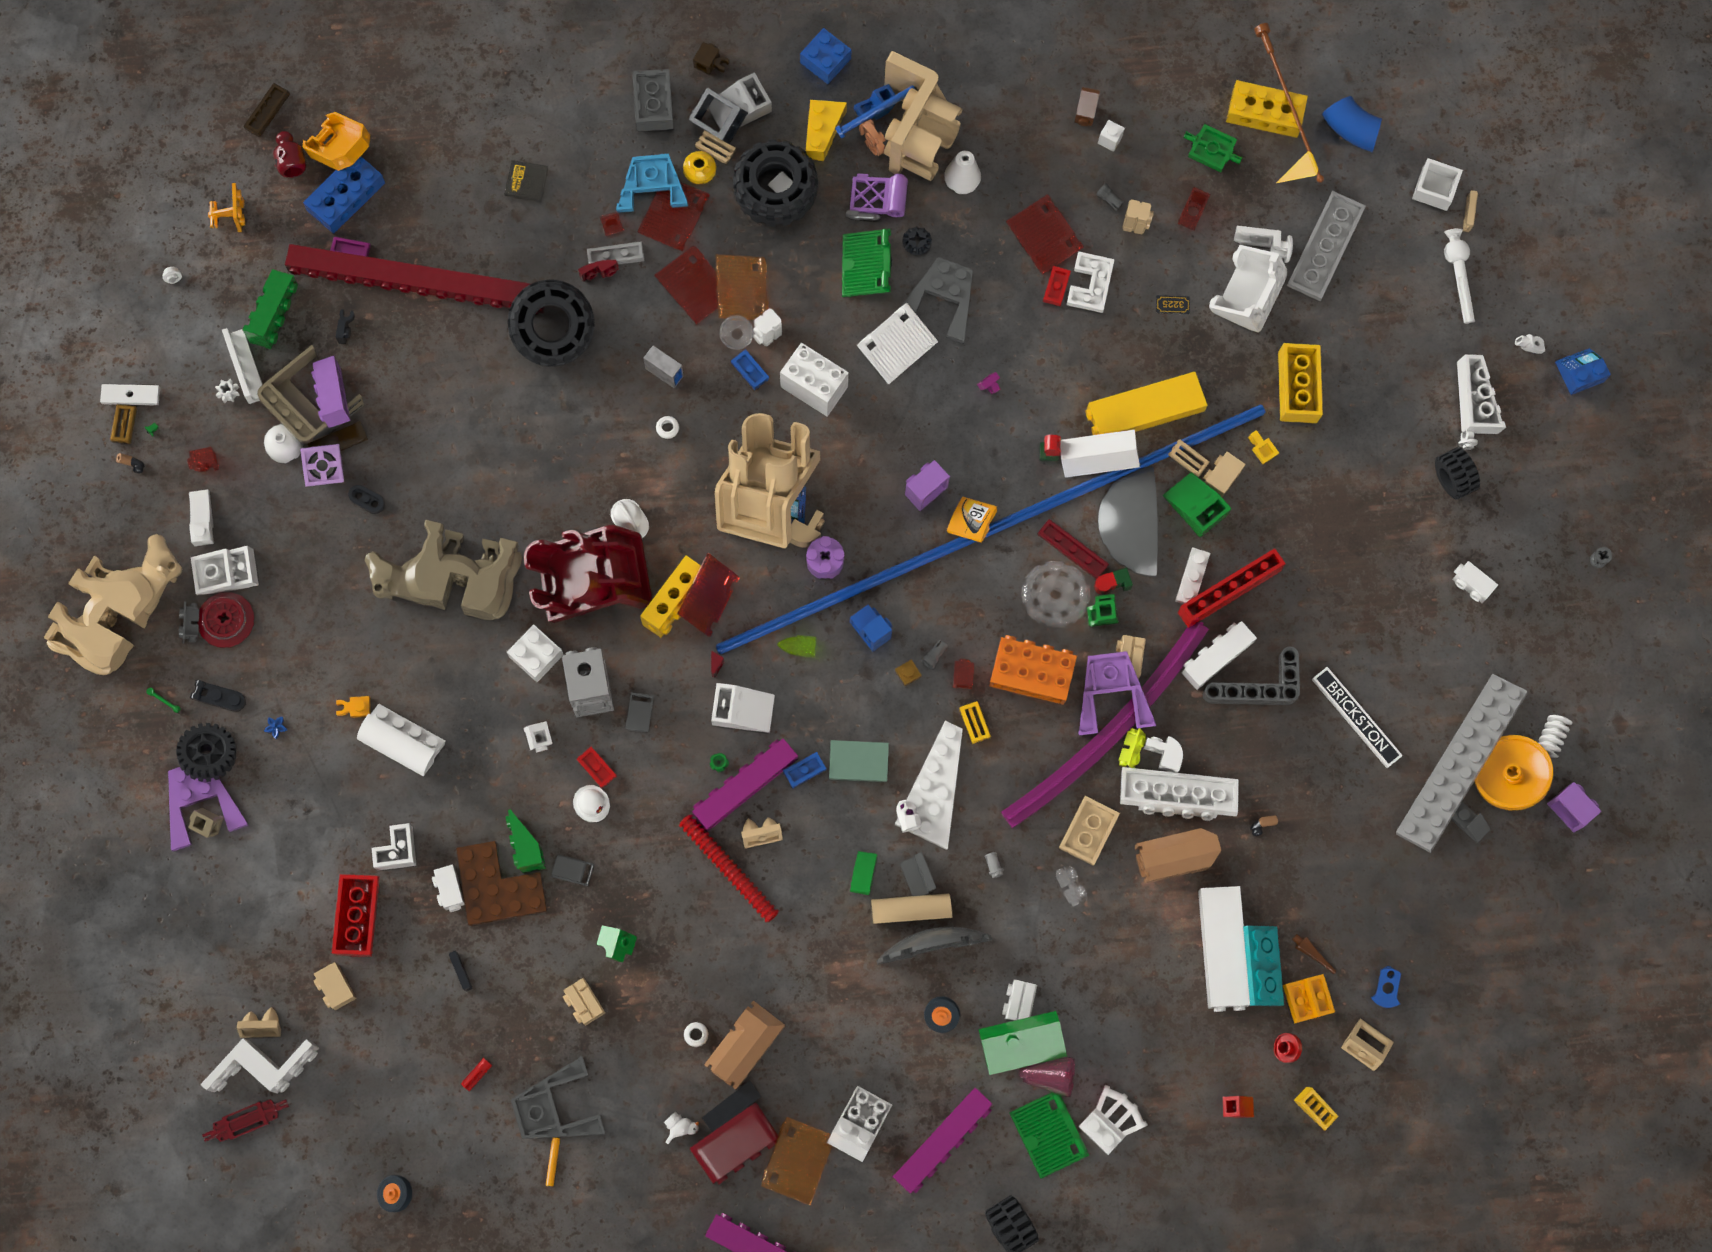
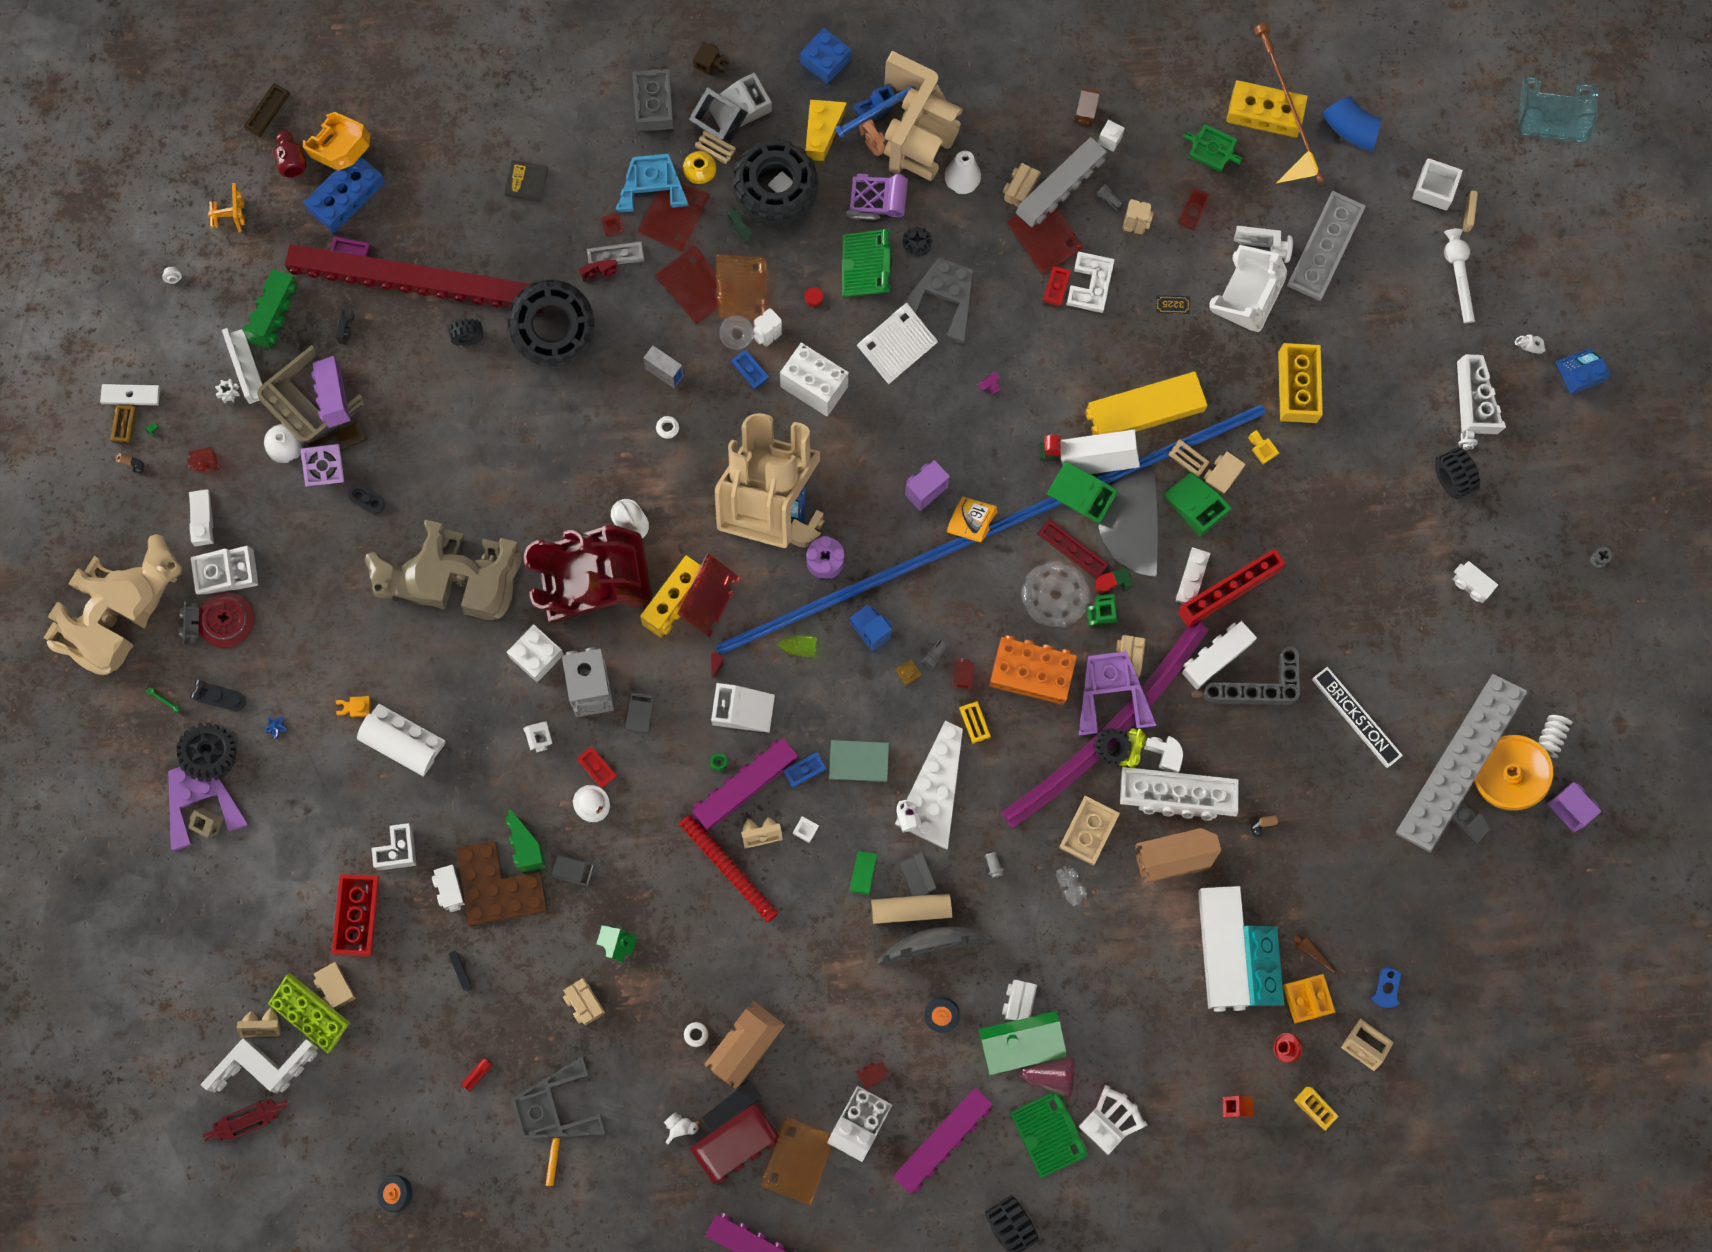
none -> lime tile [268,973,350,1054]
none -> black tyre [448,318,484,346]
none -> clear green plate [726,208,752,243]
none -> white plate [792,816,819,844]
none -> red tile [805,287,823,307]
none -> clear red brick [856,1061,888,1090]
none -> tan brick [1003,163,1041,207]
none -> light grey brick [1016,137,1107,227]
none -> green slope [1046,461,1118,524]
none -> black tyre [1093,728,1131,764]
none -> clear light blue windscreen [1518,77,1598,142]

